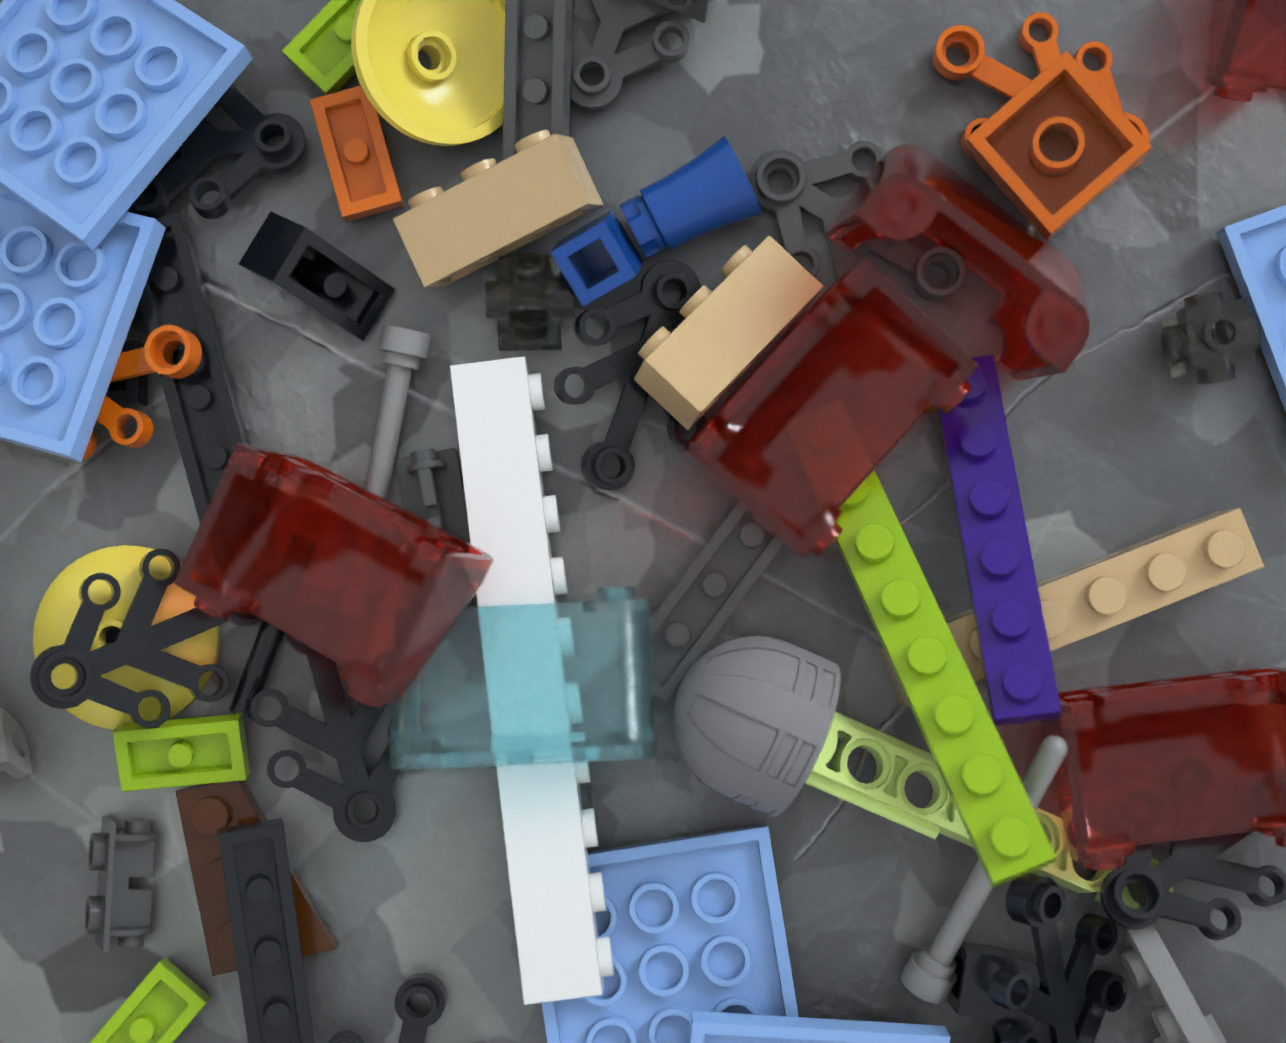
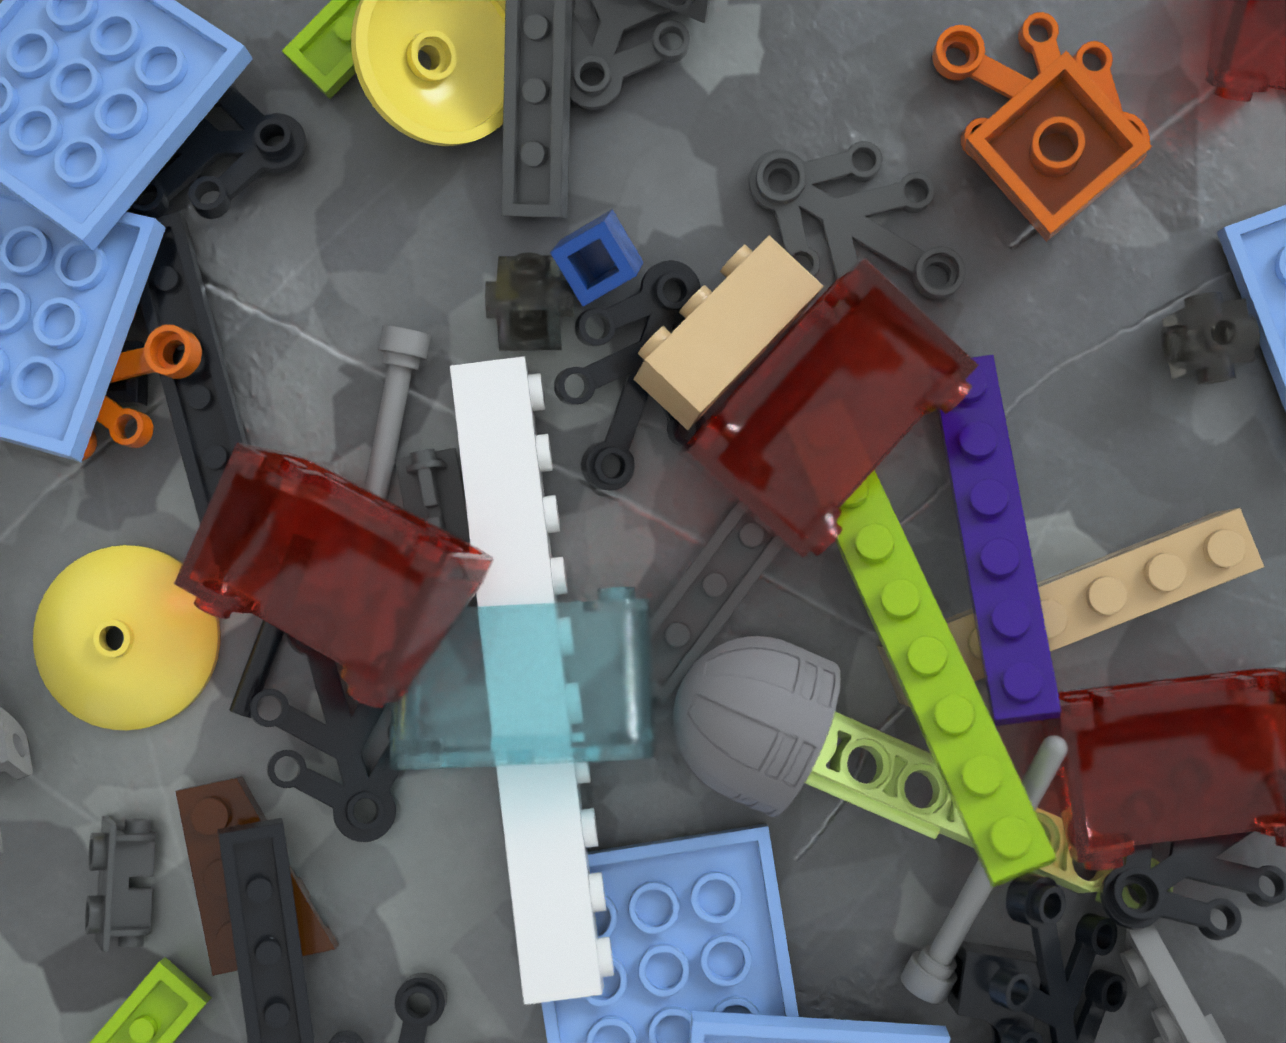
black plant [30,549,272,728] -> none
lime plate [112,713,251,792] -> none
black slope [238,211,395,341] -> none
orange plate [310,85,405,222] -> none
tan brick [393,130,604,287] -> none
blue plant [619,136,763,259] -> none
clear red windscreen [824,144,1090,381] -> none

